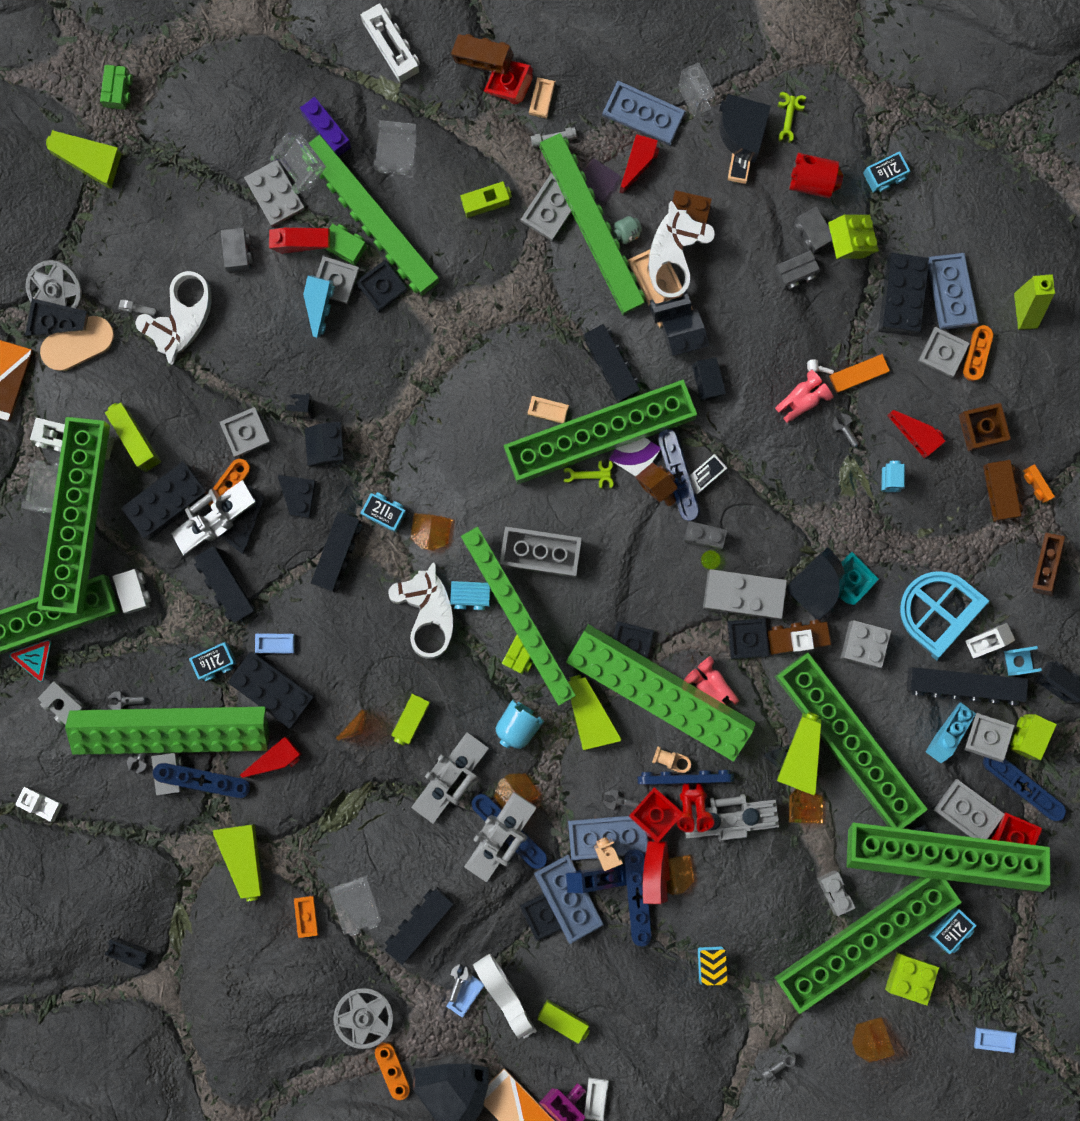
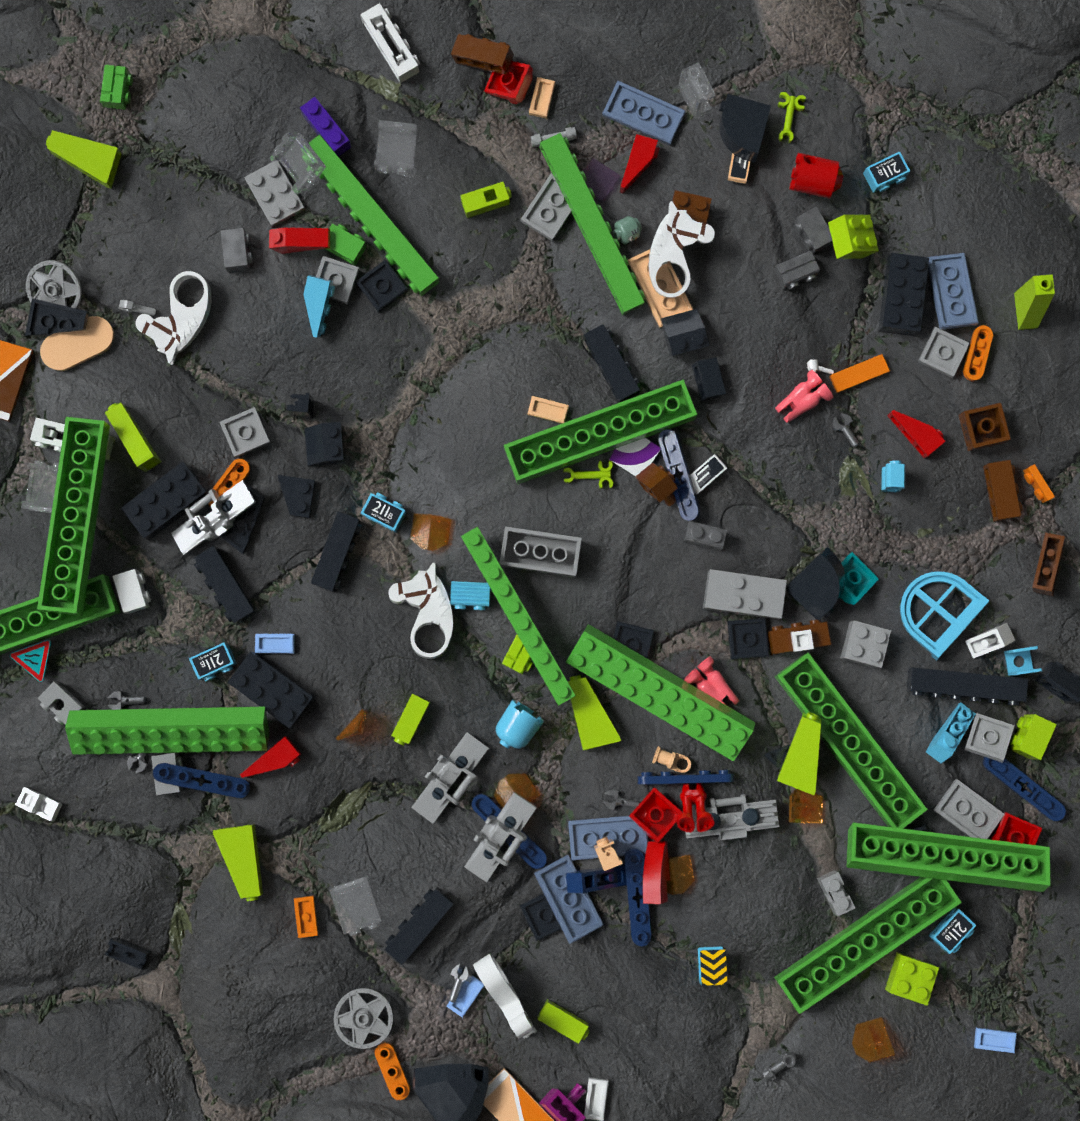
black hinge [649,291,692,323] -> none
clear neon green tile [701,550,720,570] -> none

